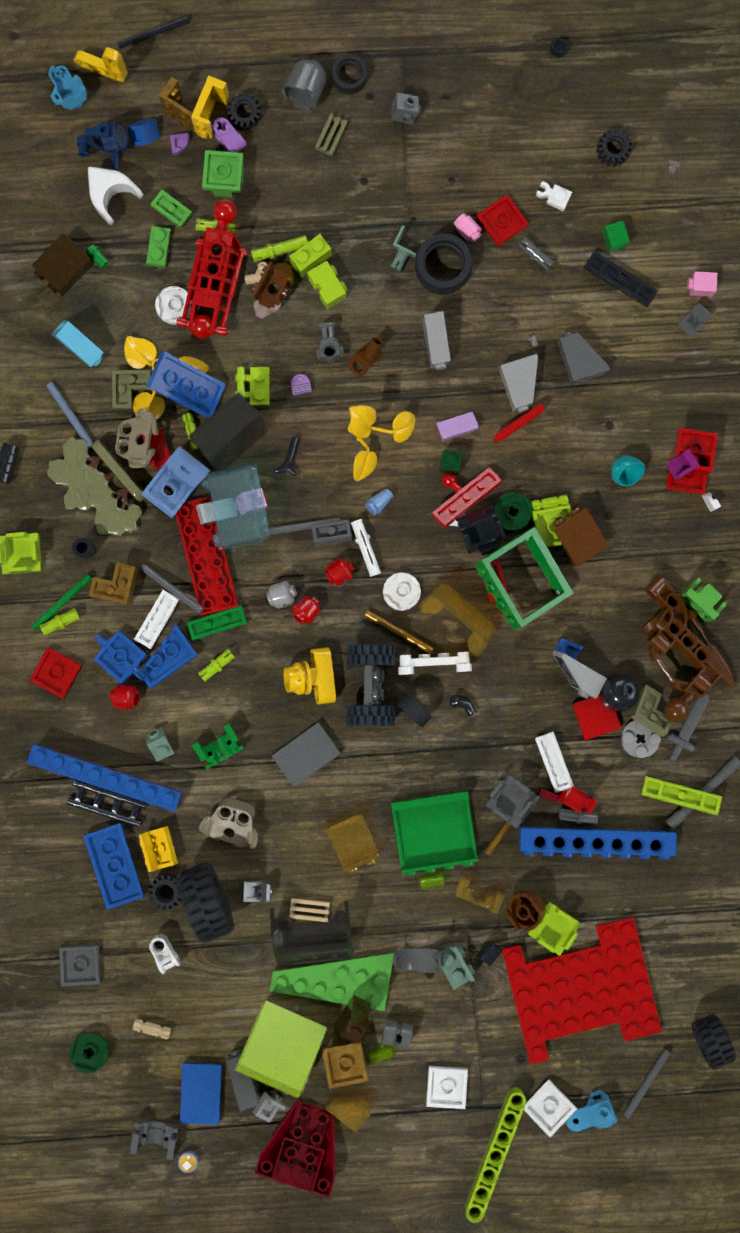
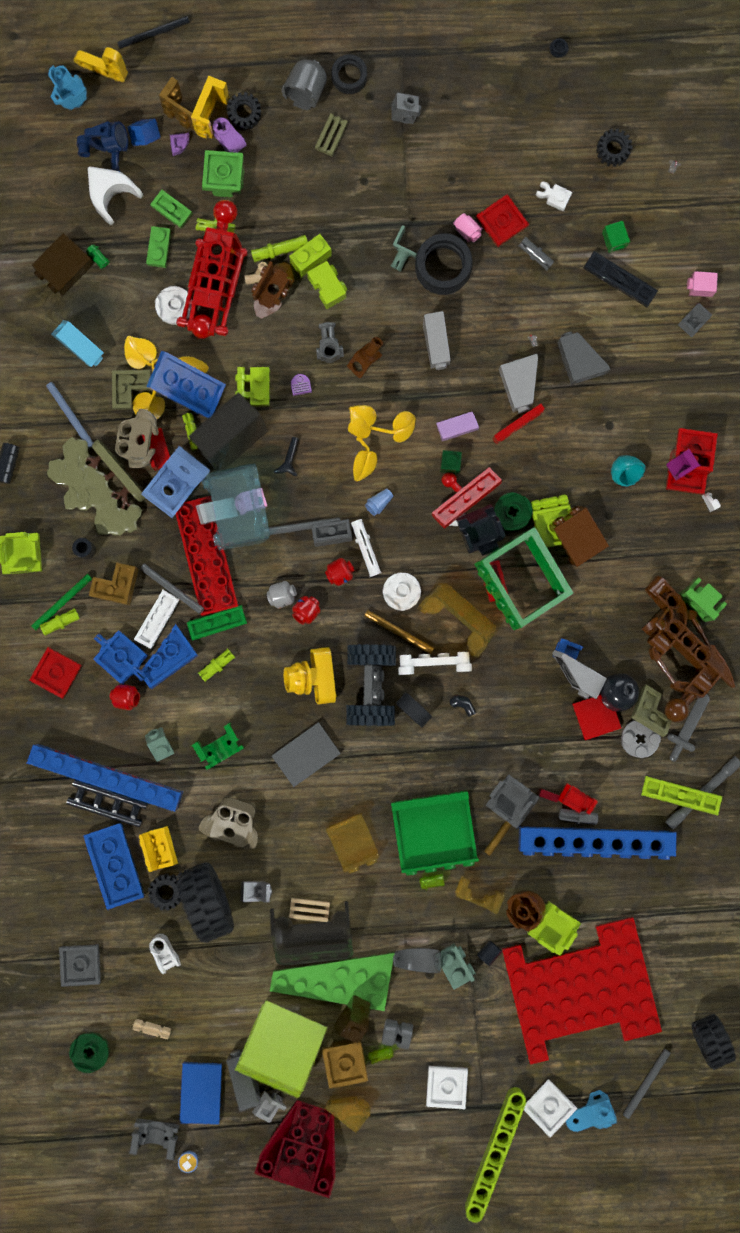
white plate [535,732,574,793] -> none

